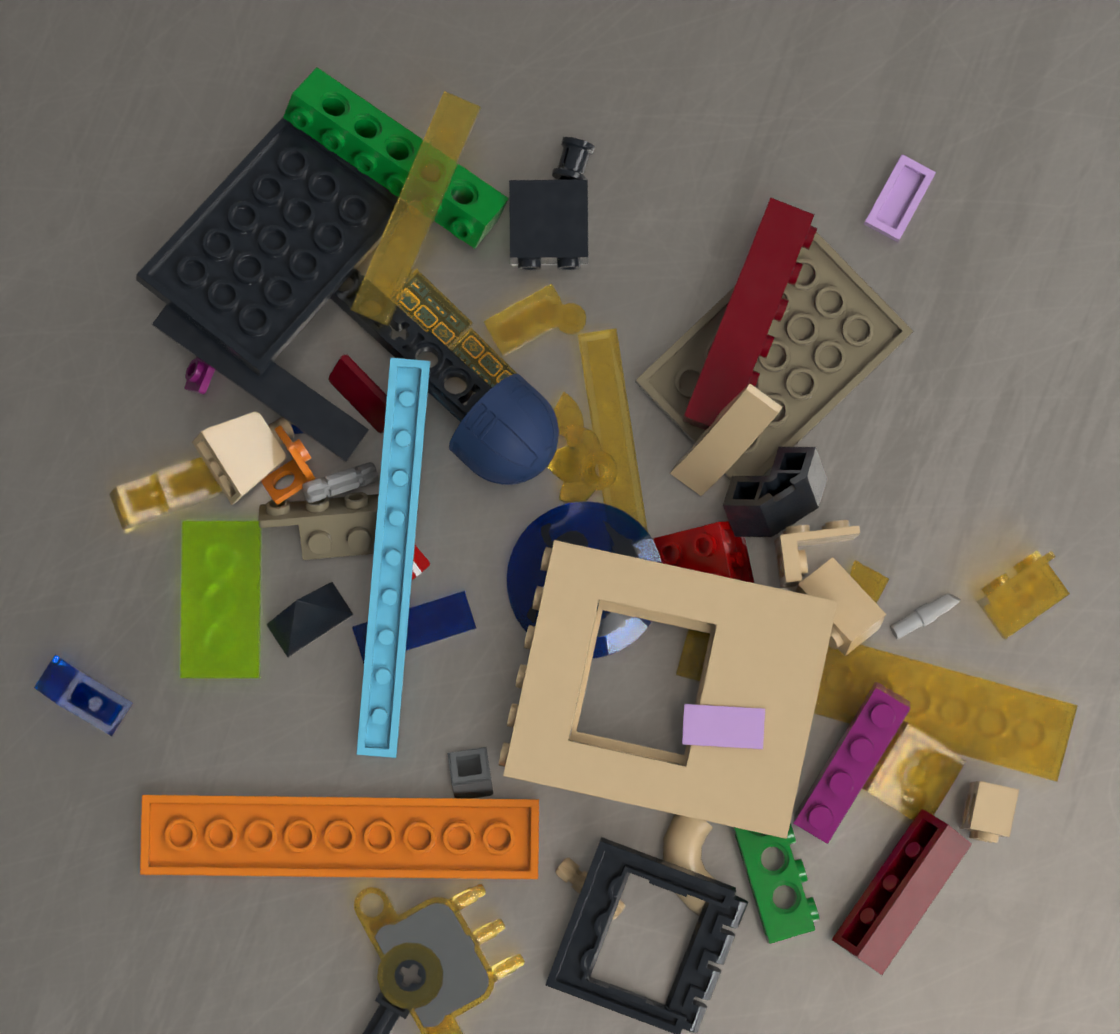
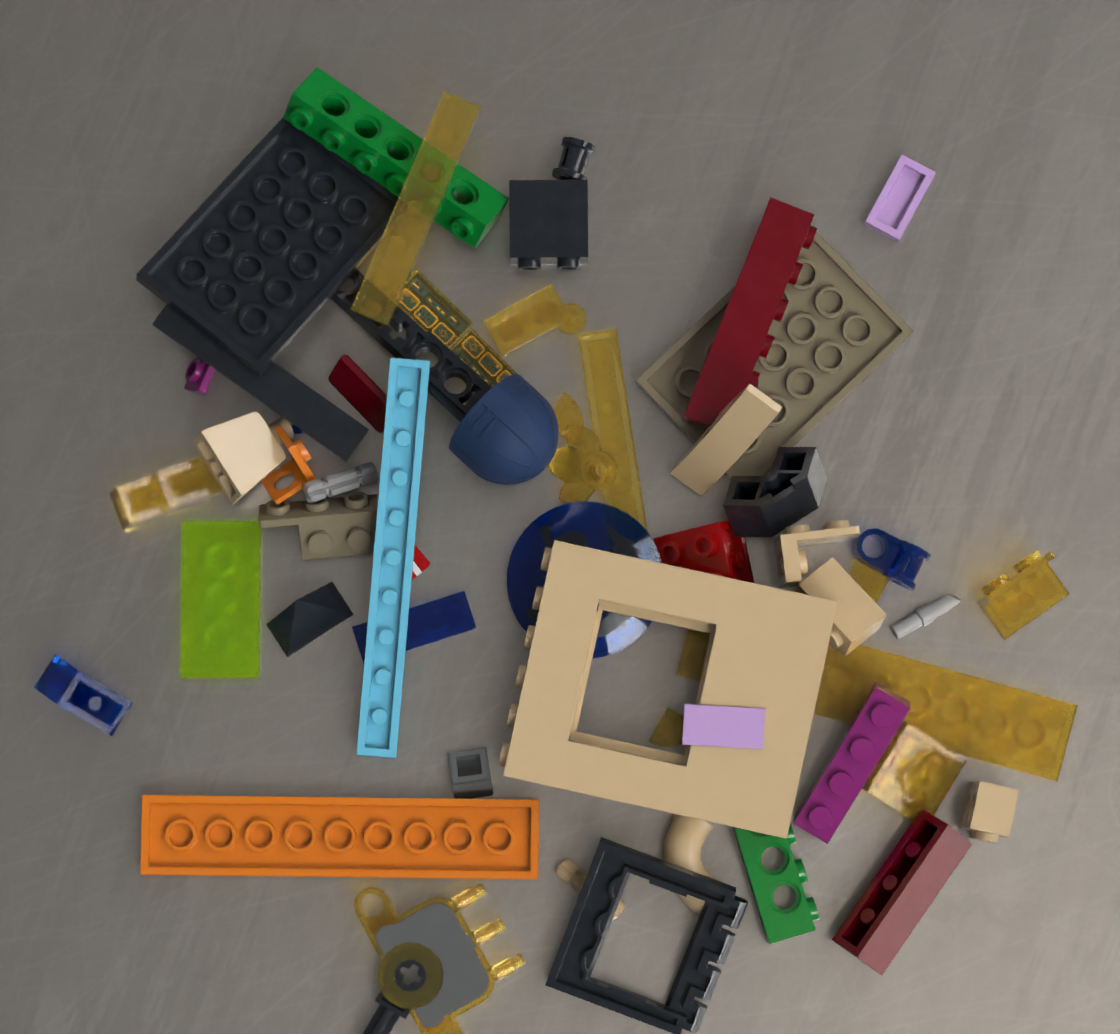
none -> clear yellow tile [648,707,684,747]
none -> clear blue piece [852,528,931,591]

